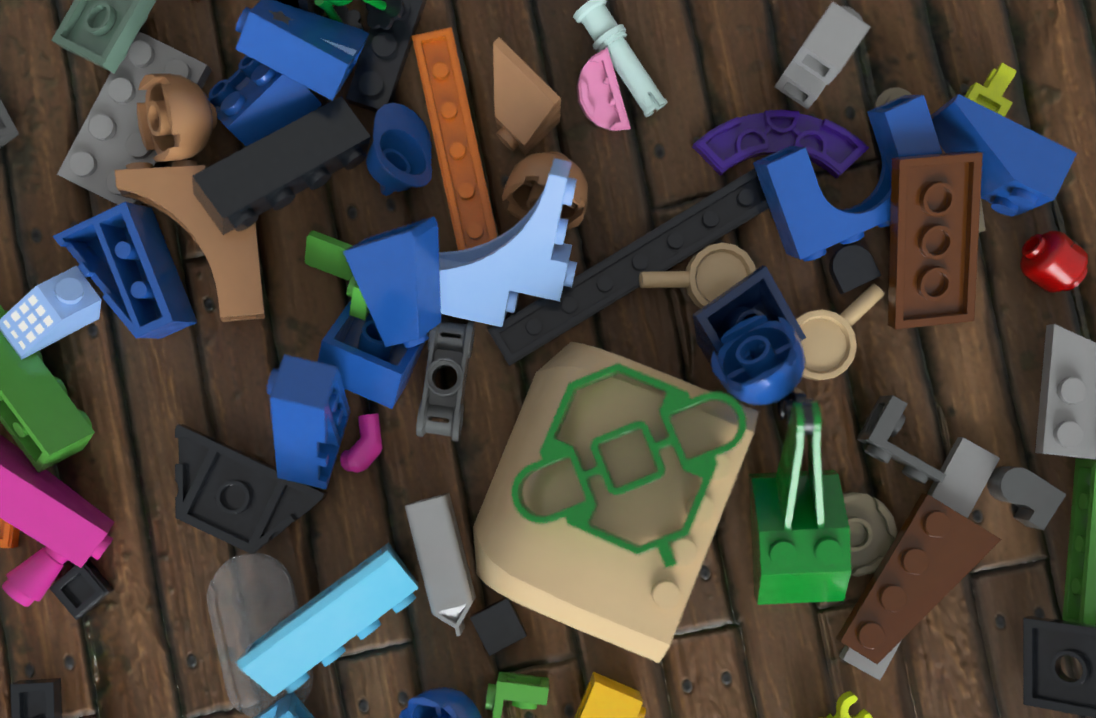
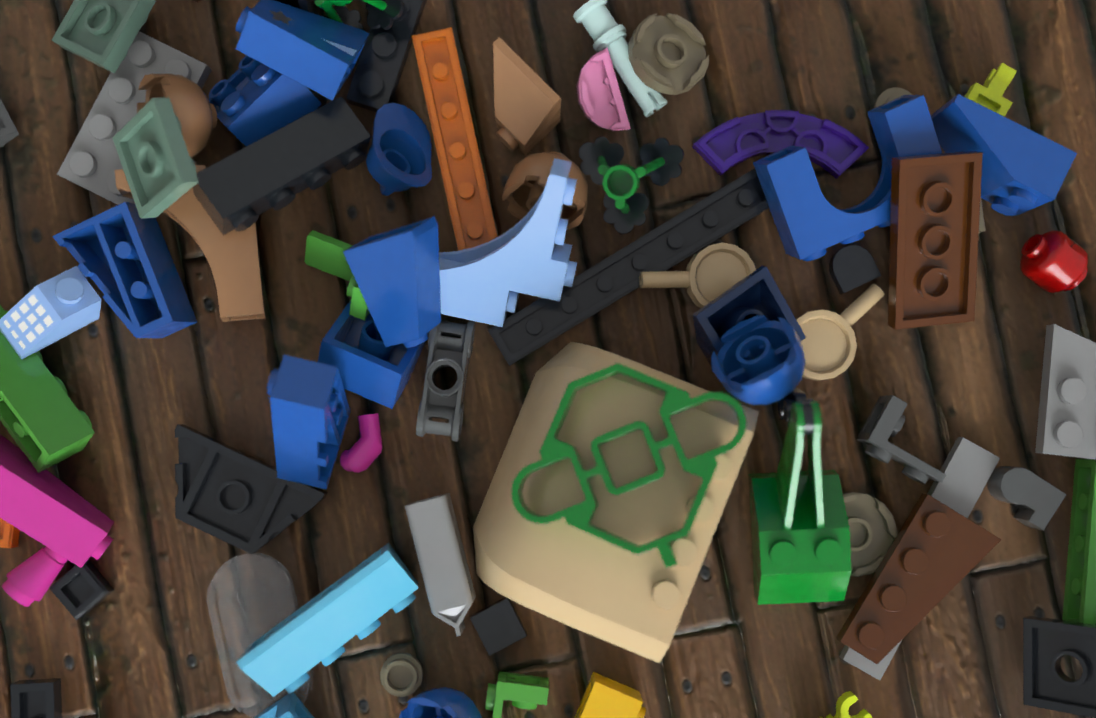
light grey arch [774,2,870,110] -> none
none -> sand green plate [113,98,199,219]
none -> dark tan plate [380,653,423,697]
none -> black plant [579,136,684,234]
none -> dark tan tile [628,13,709,95]

